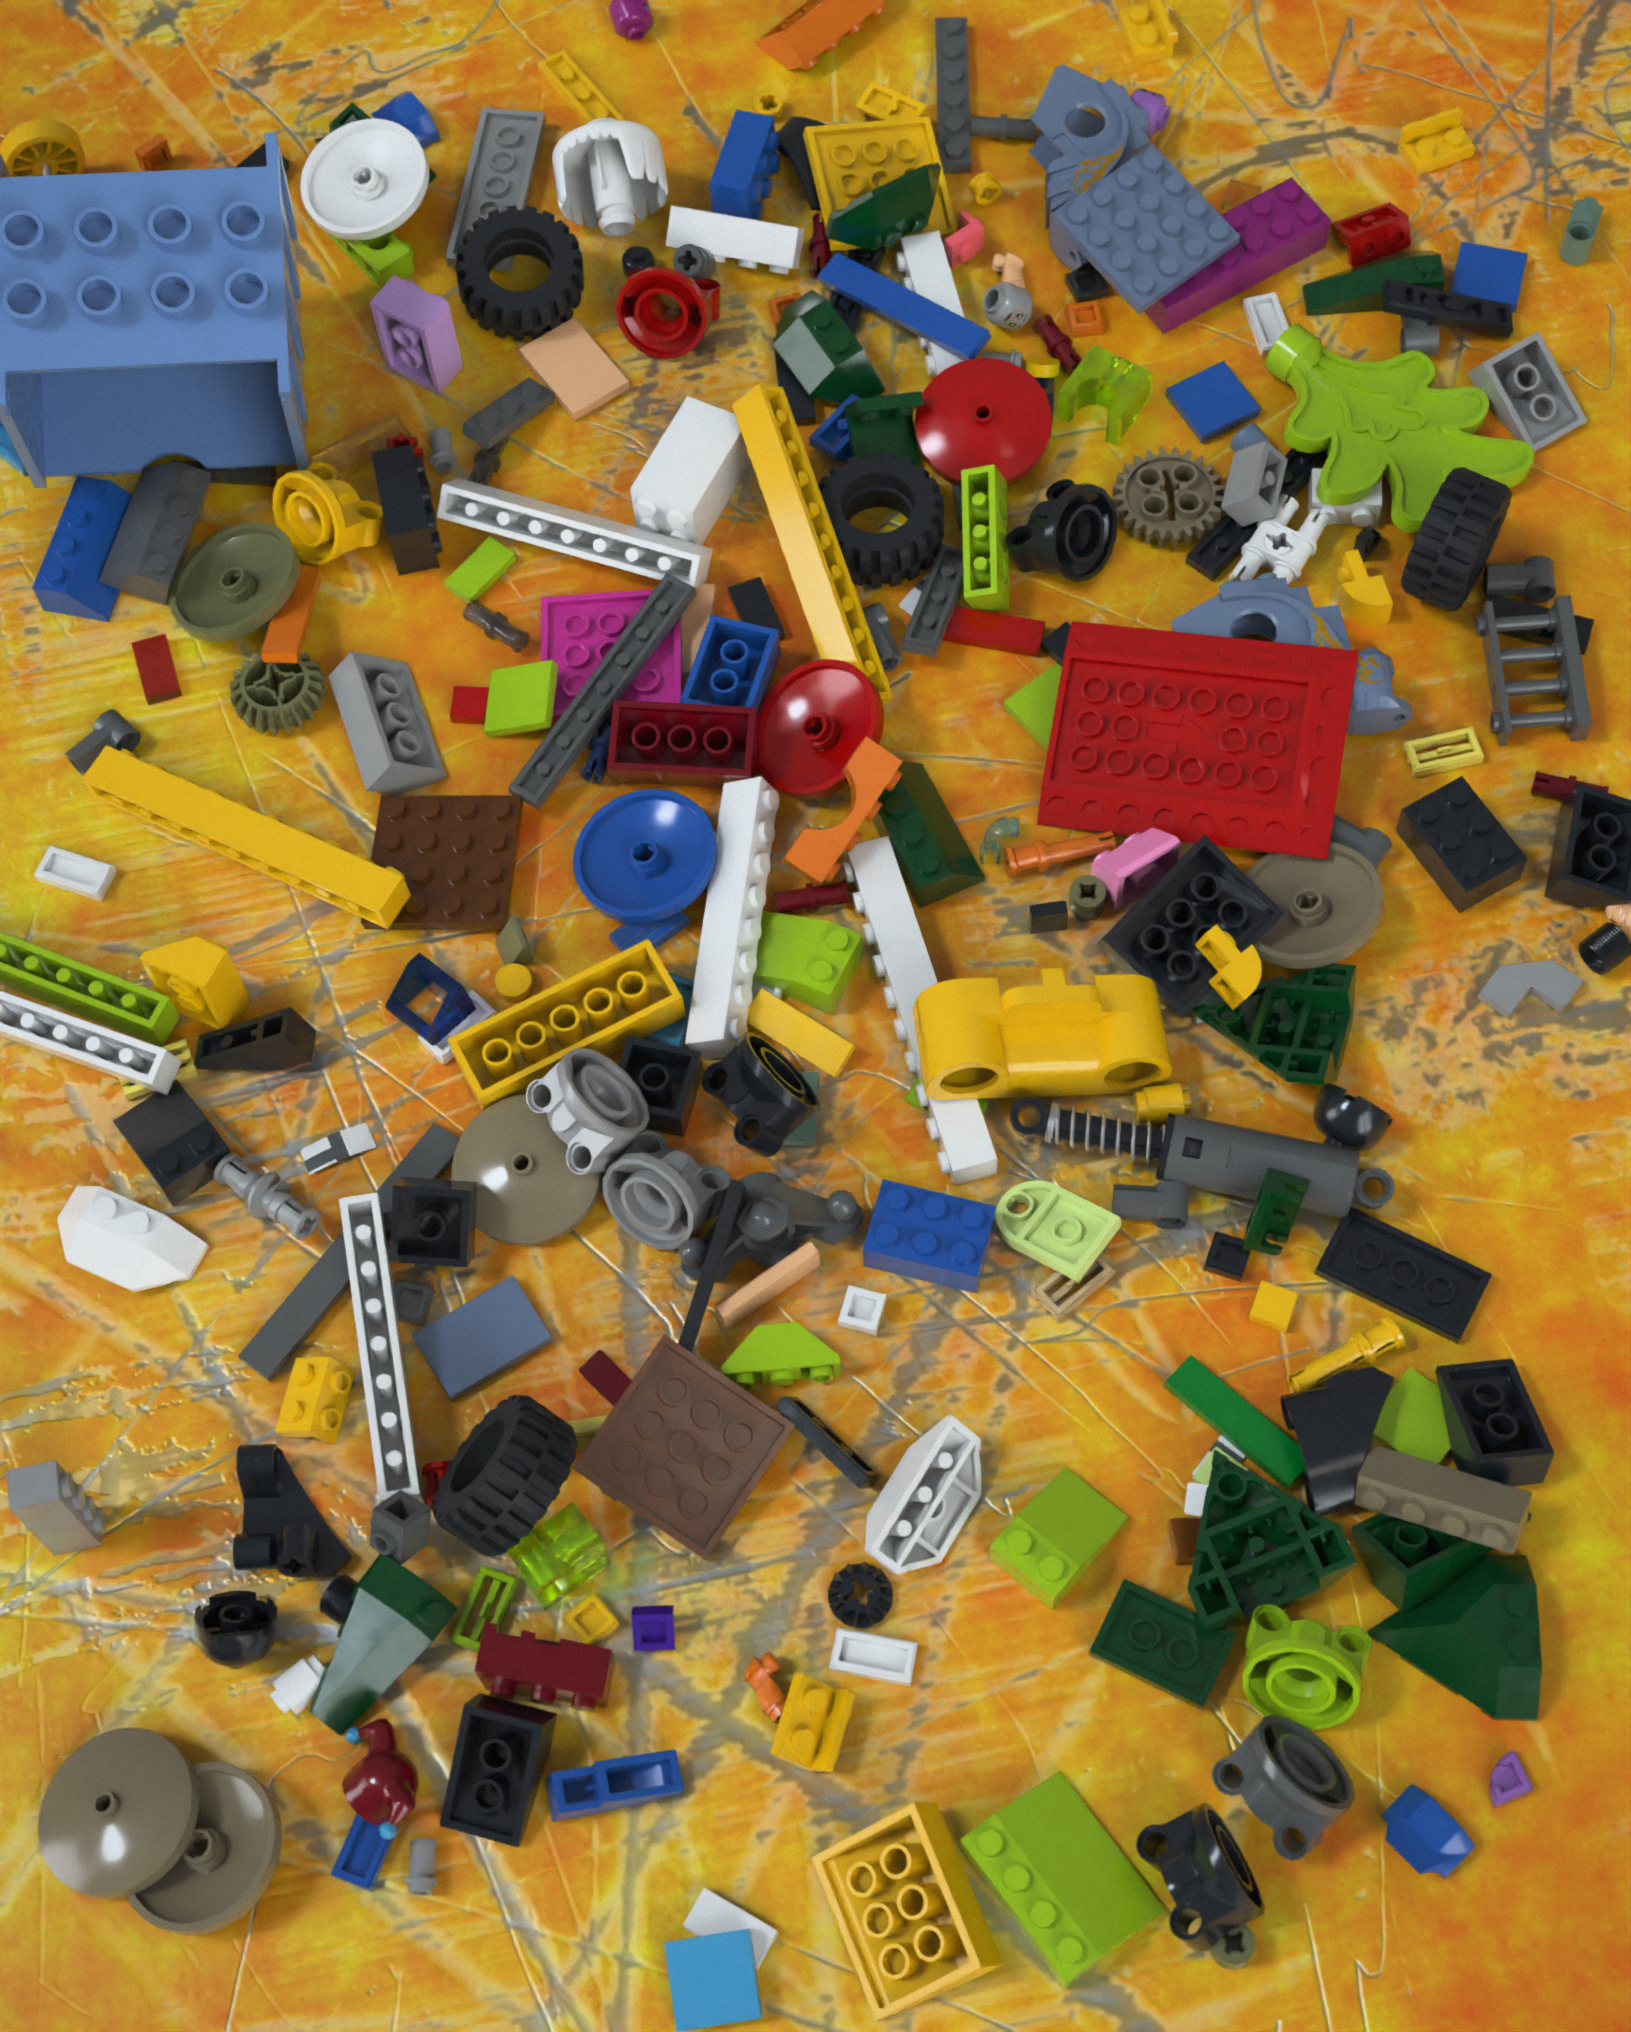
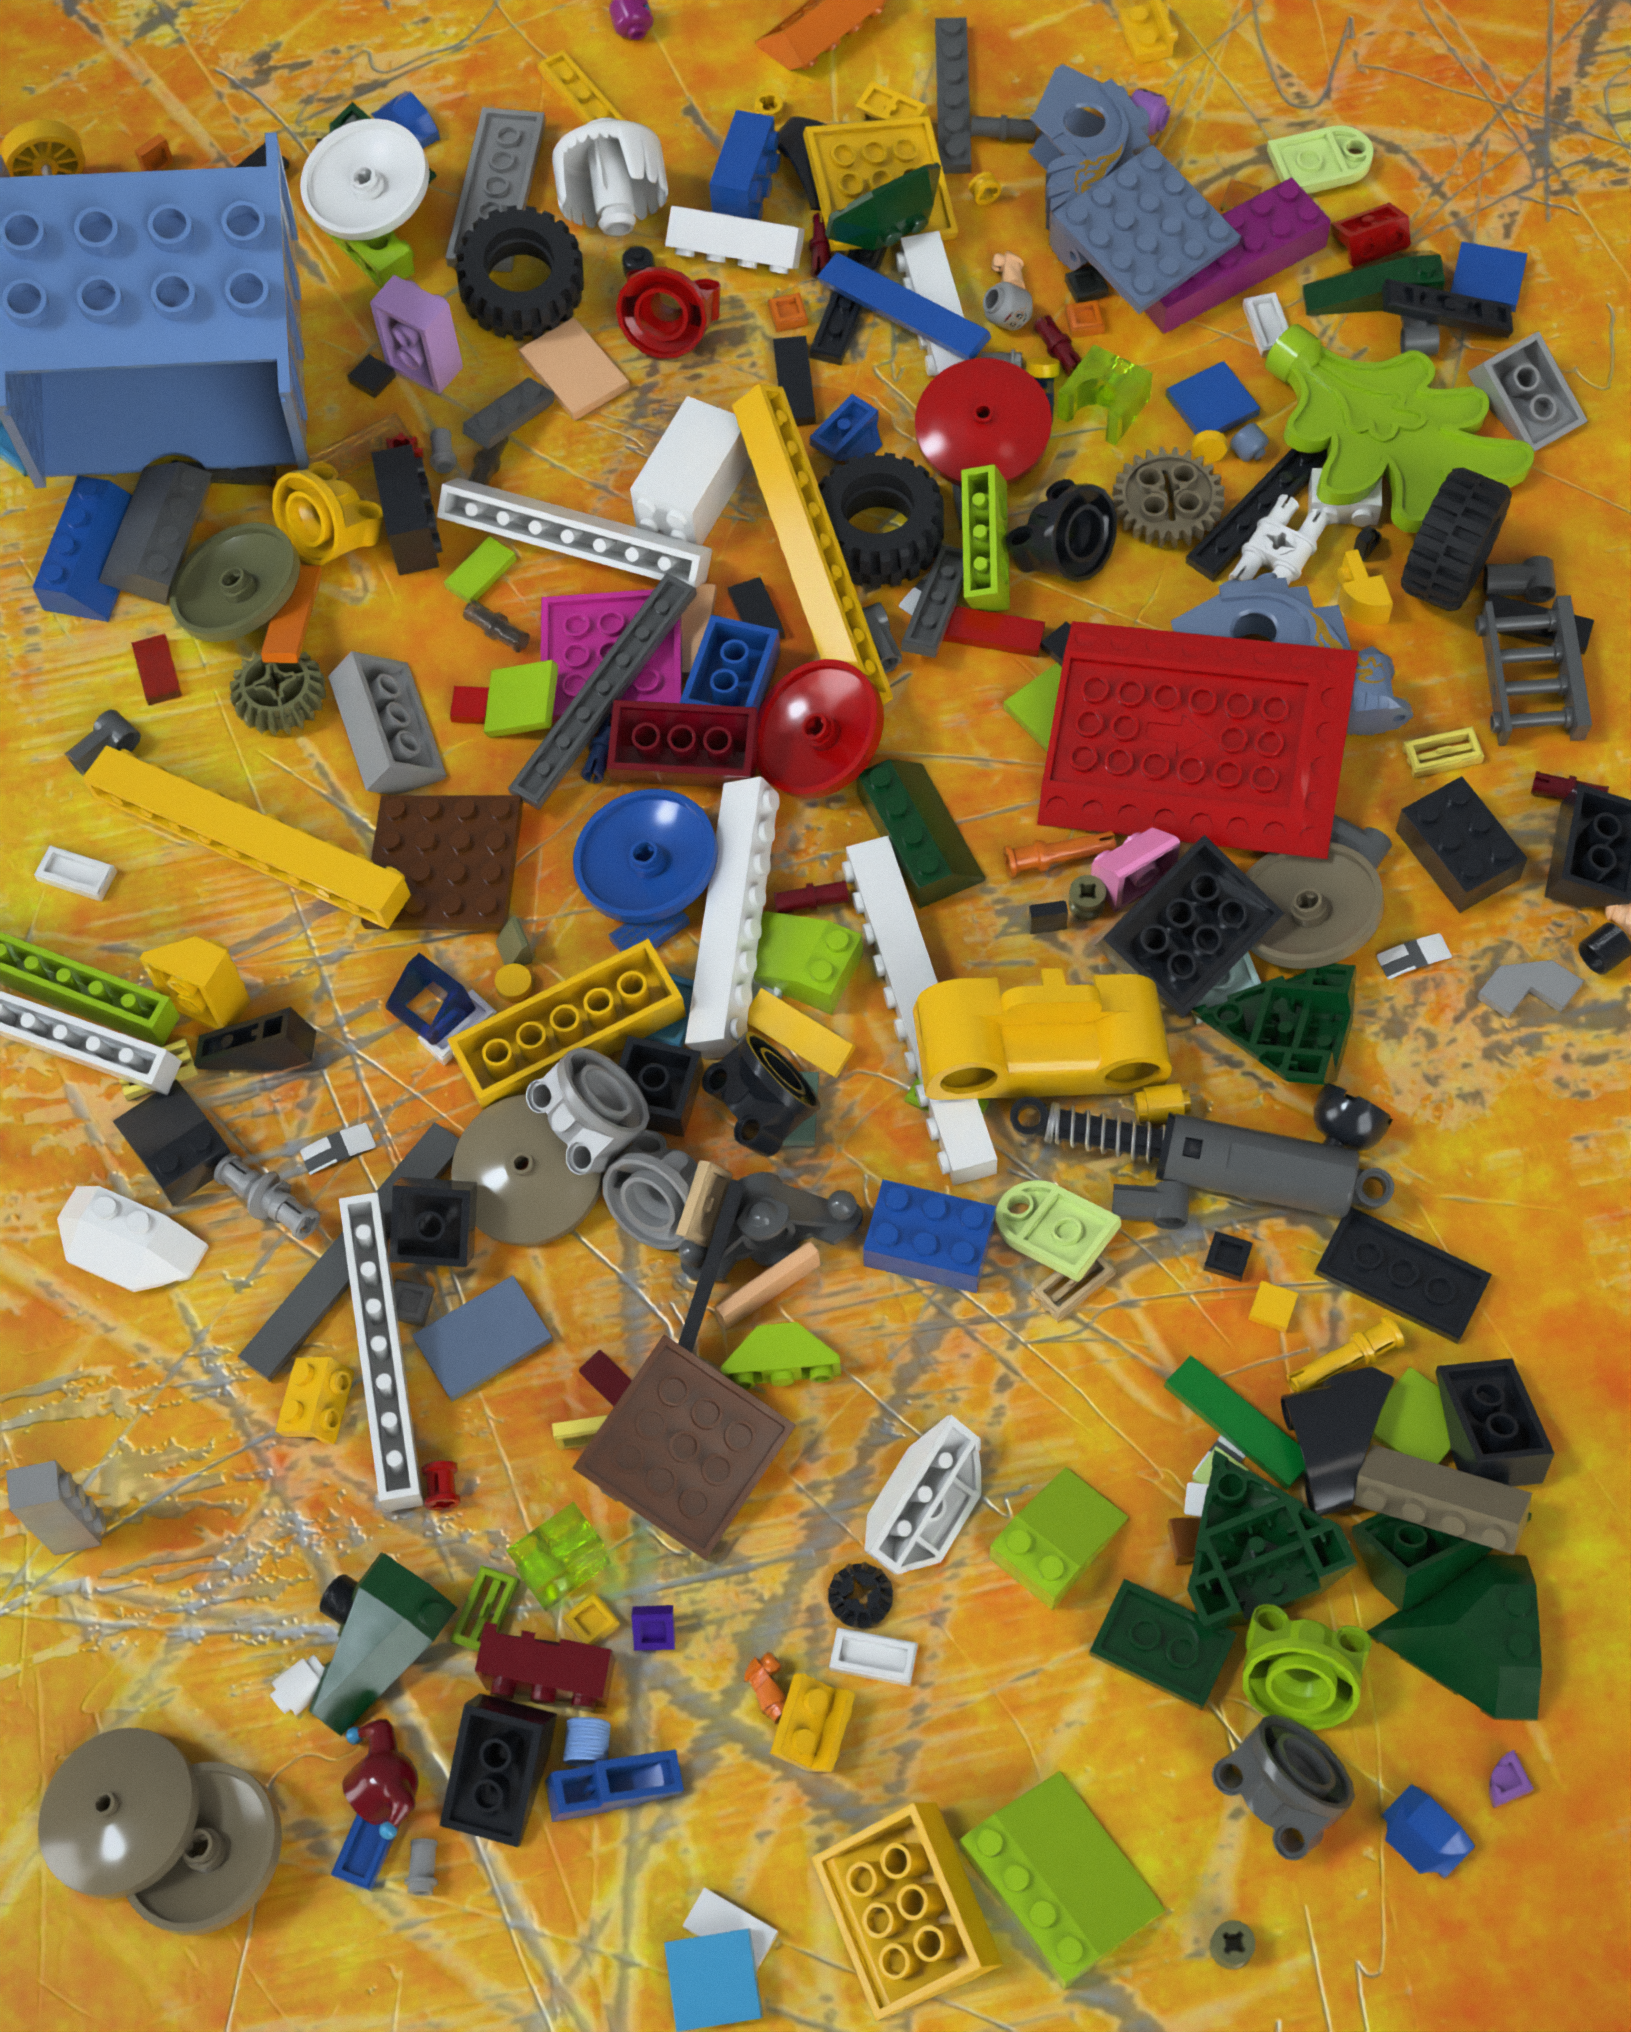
black cylinder [194,1591,278,1669] -> none
black panel [233,1444,352,1578] -> none
dark grey brick [370,1489,431,1565] -> none
black tyre [432,1395,578,1556] -> none
dark grey piece [673,244,716,280] -> none
dark green wedge [773,290,885,405] -> none
black tile [774,1396,879,1488] -> none
orange arch [781,736,903,886] -> none
white plate [838,1285,887,1336] -> none
dark green bracket [844,391,924,467] -> none
coral bracket [944,209,984,269] -> none
clear light blue arm [979,816,1019,864] -> none
black piece [1136,1802,1265,1952] -> none
yellow brick [1195,924,1262,1010] -> none
light grey brick [1221,440,1288,527] -> none
dark green hinge [1242,1167,1310,1255] -> none
yellow bracket [1398,107,1475,177] -> none
sand green piece [1559,196,1603,265] -> none
none -> black tile [348,354,396,398]
none -> light blue piece [563,1717,611,1767]
none -> tan tile [676,1160,732,1248]
none -> yellow tile [1192,430,1227,463]
none -> yellowish green plate [1267,126,1373,194]
none -> white sticker [1377,933,1452,979]

